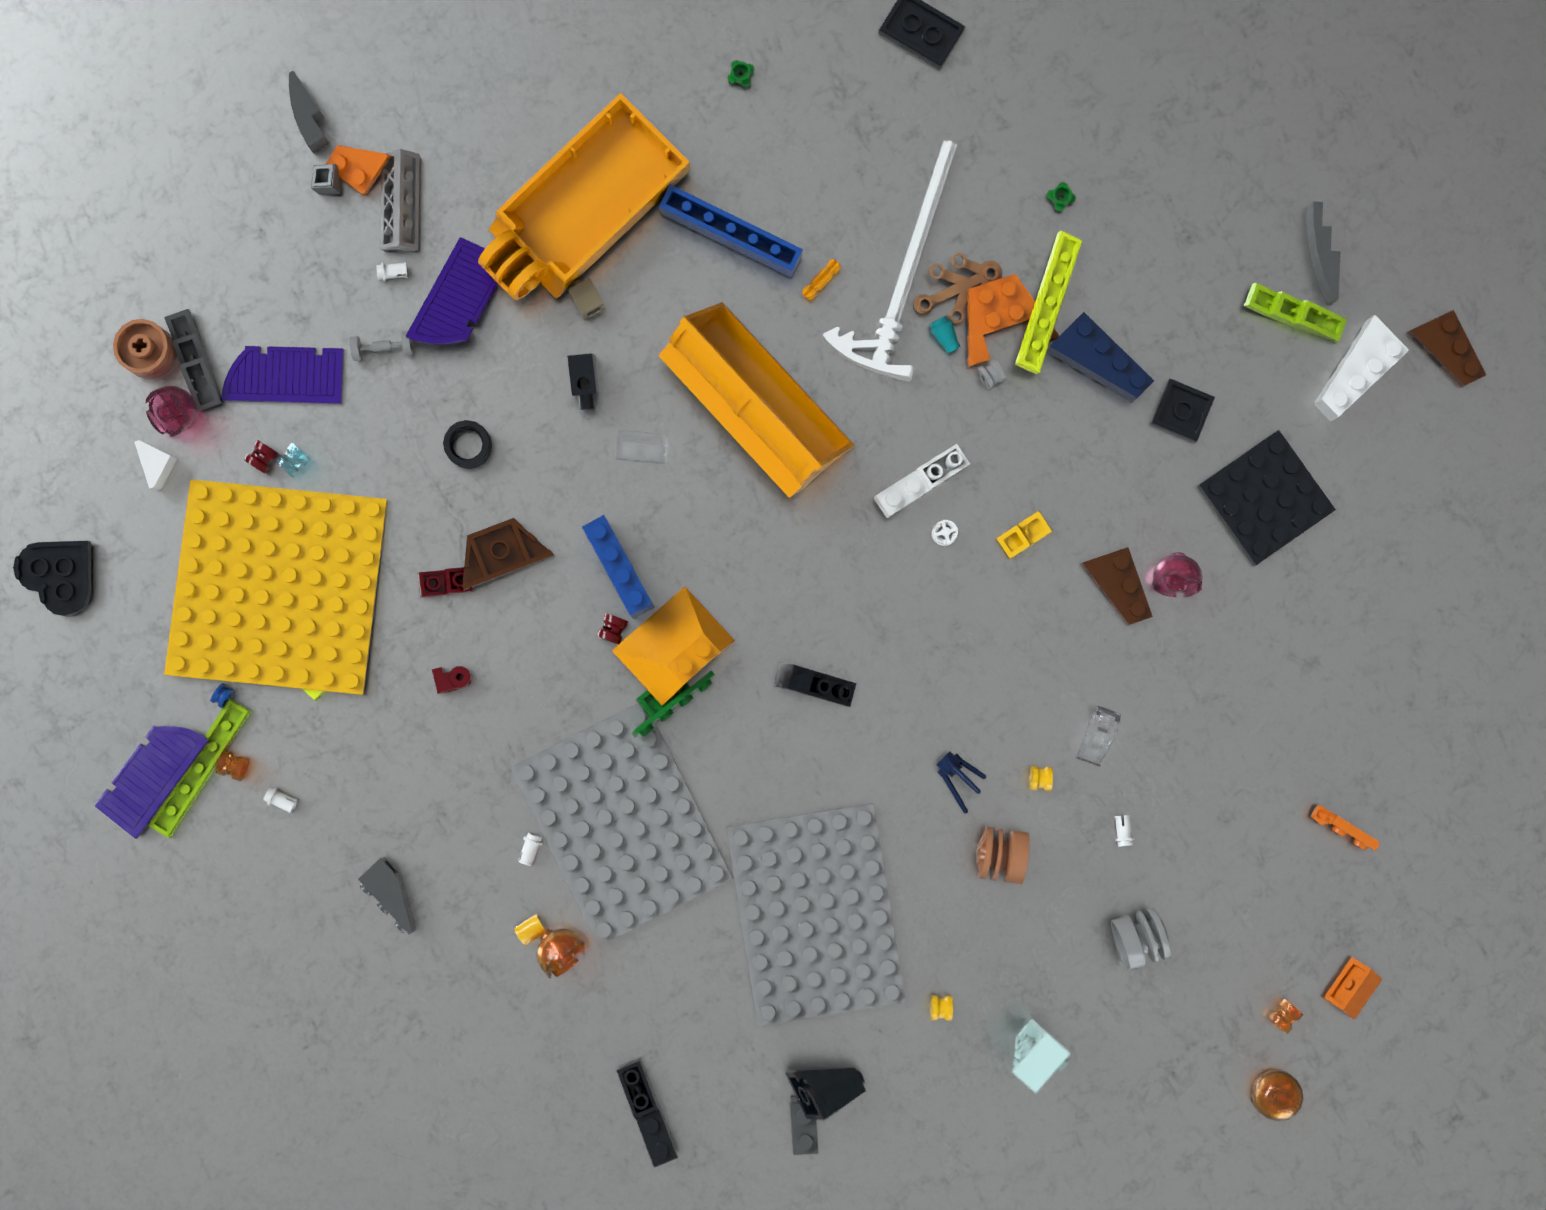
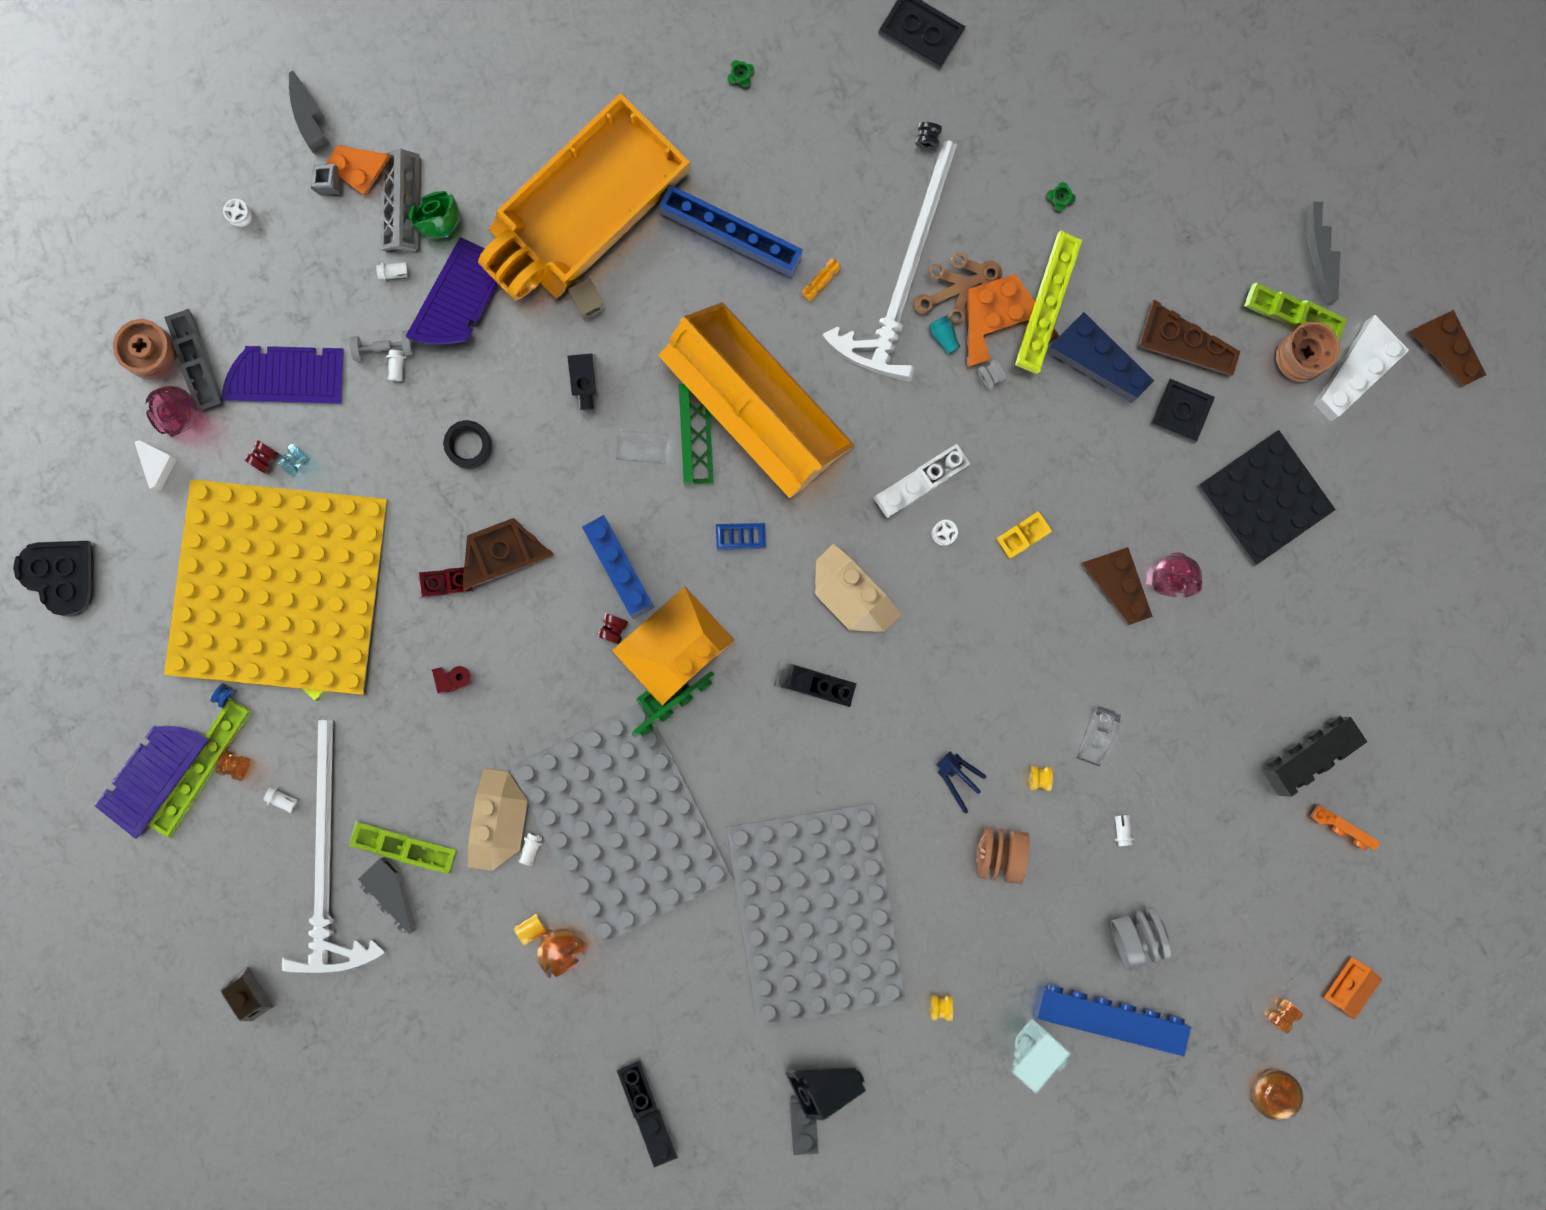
none -> dark brown torso [220,967,274,1021]
none -> white wheel [223,199,252,228]
none -> white piece [282,720,385,973]
none -> lime slope [348,821,456,874]
none -> white pin [386,350,406,381]
none -> green cylinder [409,191,460,239]
none -> tan wedge [468,768,528,871]
none -> green fence [679,384,714,485]
none -> blue slope [716,523,766,550]
none -> tan wedge [815,544,902,632]
none -> black wheel [915,122,942,149]
none -> blue brick [1034,984,1191,1057]
none -> reddish brown wing [1138,299,1240,376]
none -> pearl dark grey wedge [1262,715,1367,797]
none -> nougat wheel [1276,322,1340,382]

